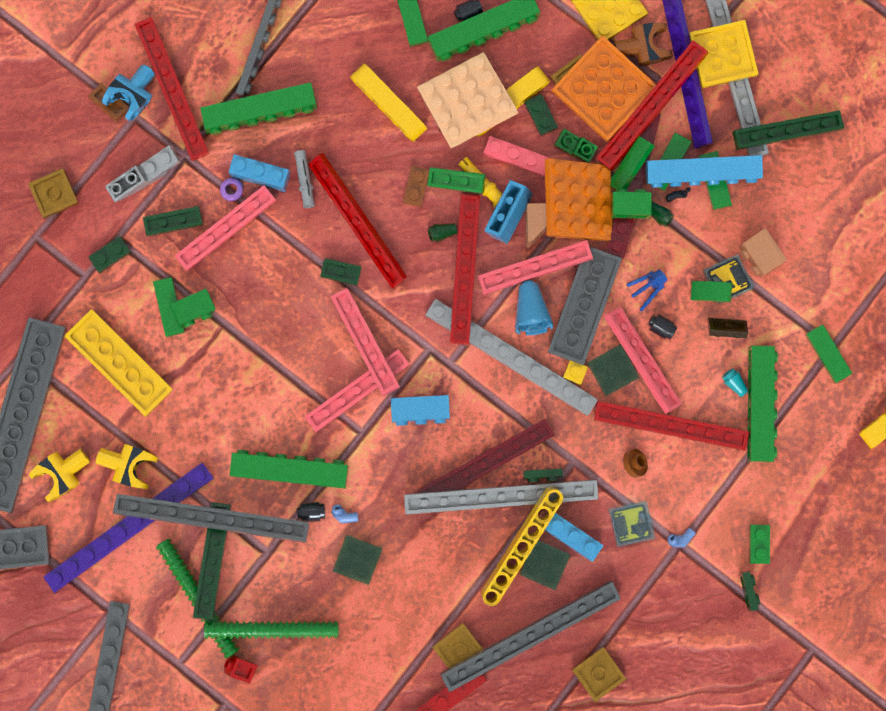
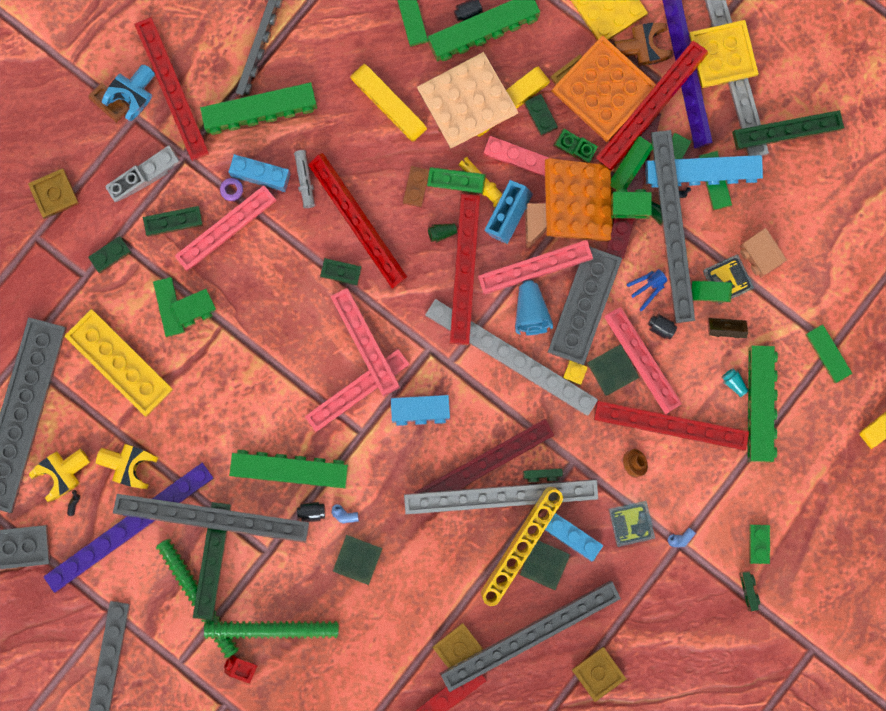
none -> black piece [67,490,80,516]
none -> dark grey plate [651,130,695,323]

